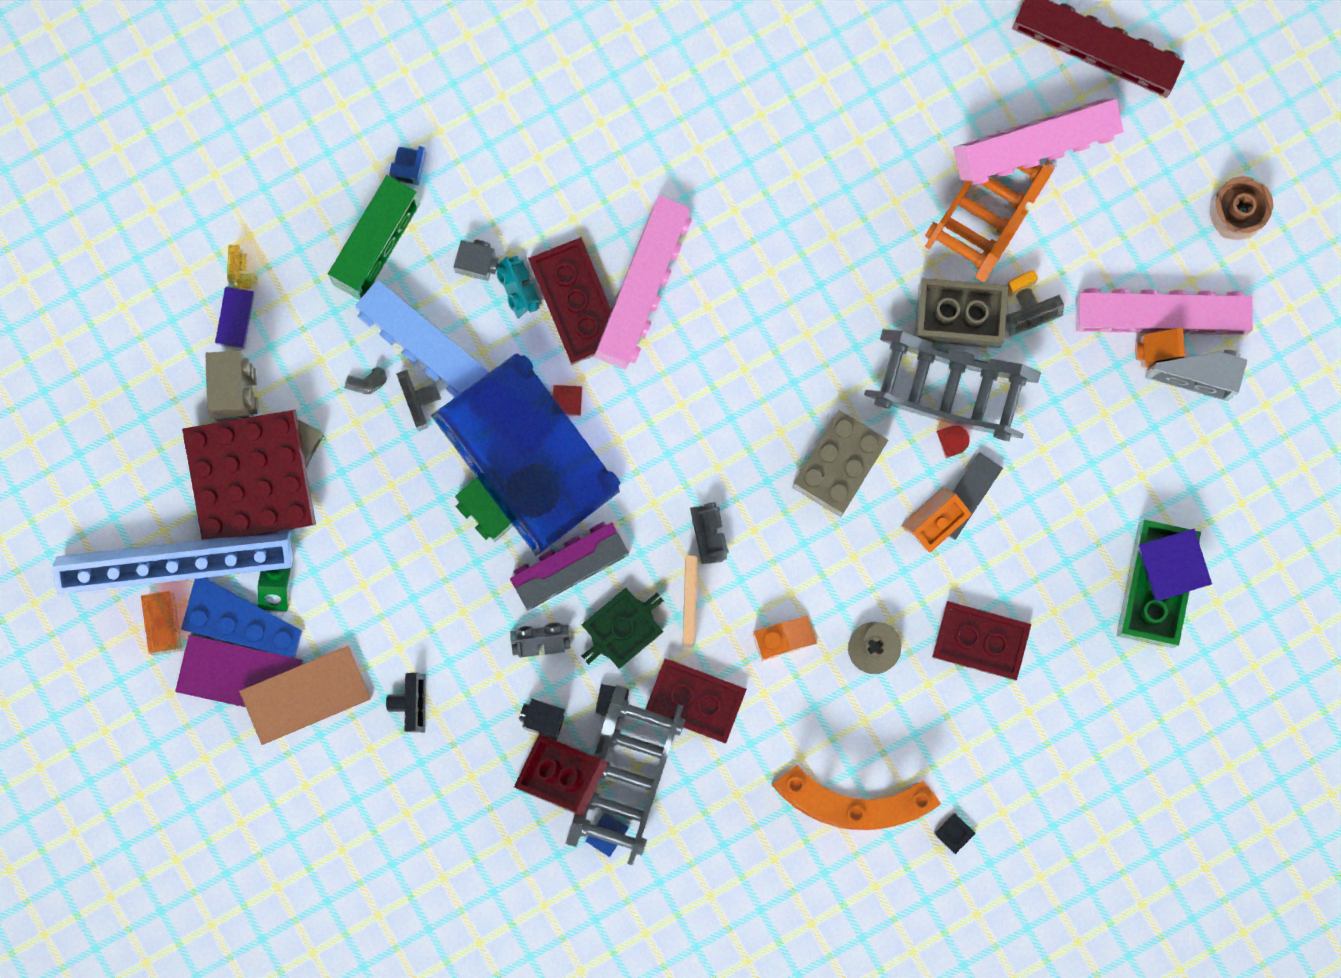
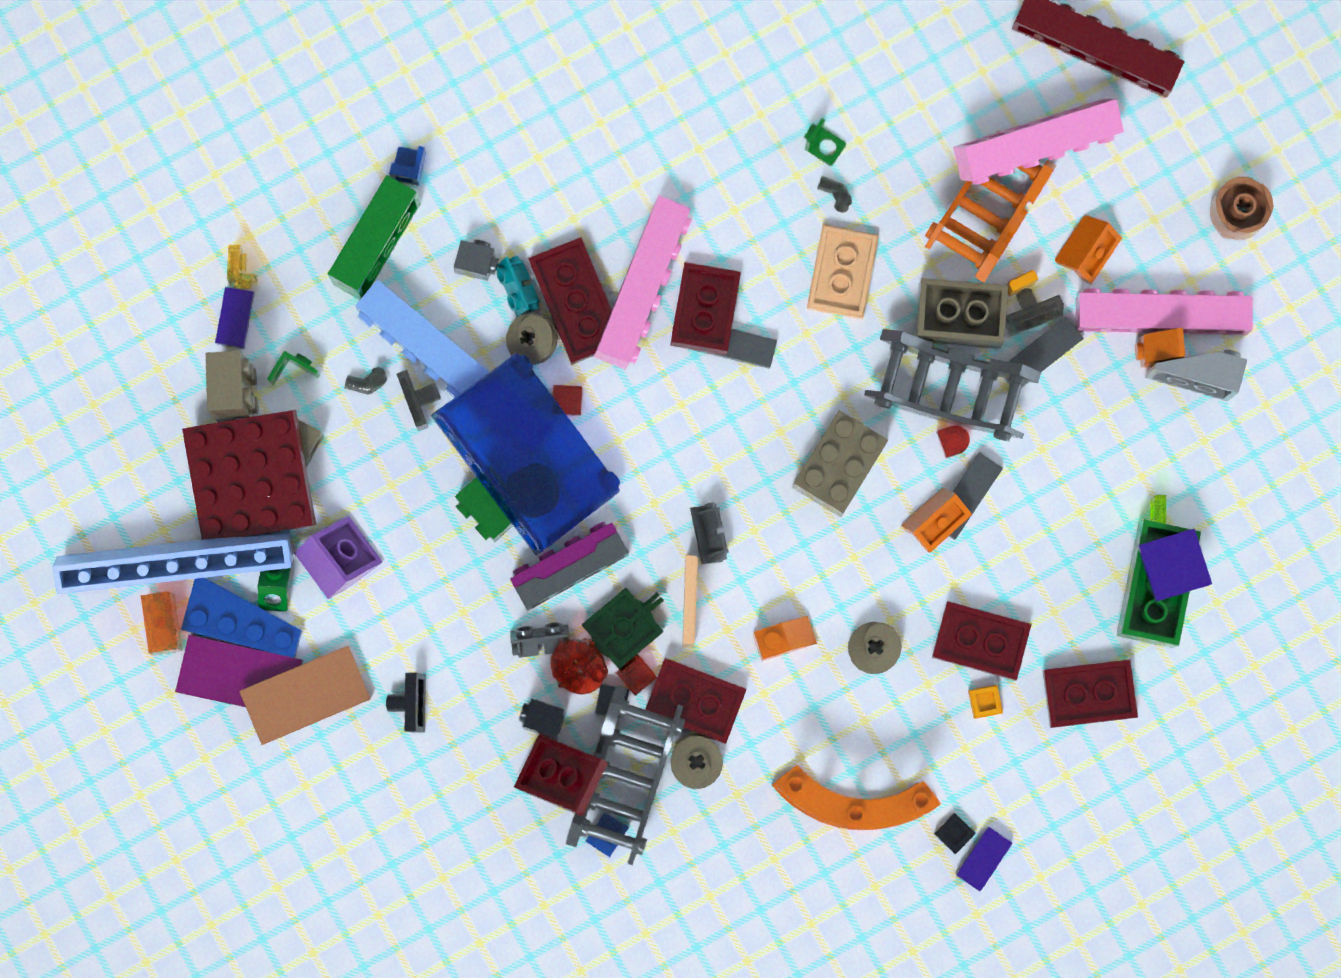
none -> green bracket [267,351,320,385]
none -> medium lavender slope [294,516,383,599]
none -> dark tan piece [506,313,558,365]
none -> clear red plate [551,638,608,695]
none -> clear red tile [615,654,657,696]
none -> dark red plate [670,262,741,355]
none -> dark tan piece [670,736,723,789]
none -> dark grey tile [686,329,777,369]
none -> green bracket [804,118,846,166]
none -> light nougat tile [806,224,879,320]
none -> clear smoke arm [817,176,852,213]
none -> dark purple tile [955,826,1013,892]
none -> light orange tile [968,685,1003,719]
none -> dark grey tile [1005,316,1084,387]
none -> dark red plate [1042,660,1138,728]
none -> orange panel [1055,215,1122,285]
none -> clear neon green tile [1150,495,1166,524]

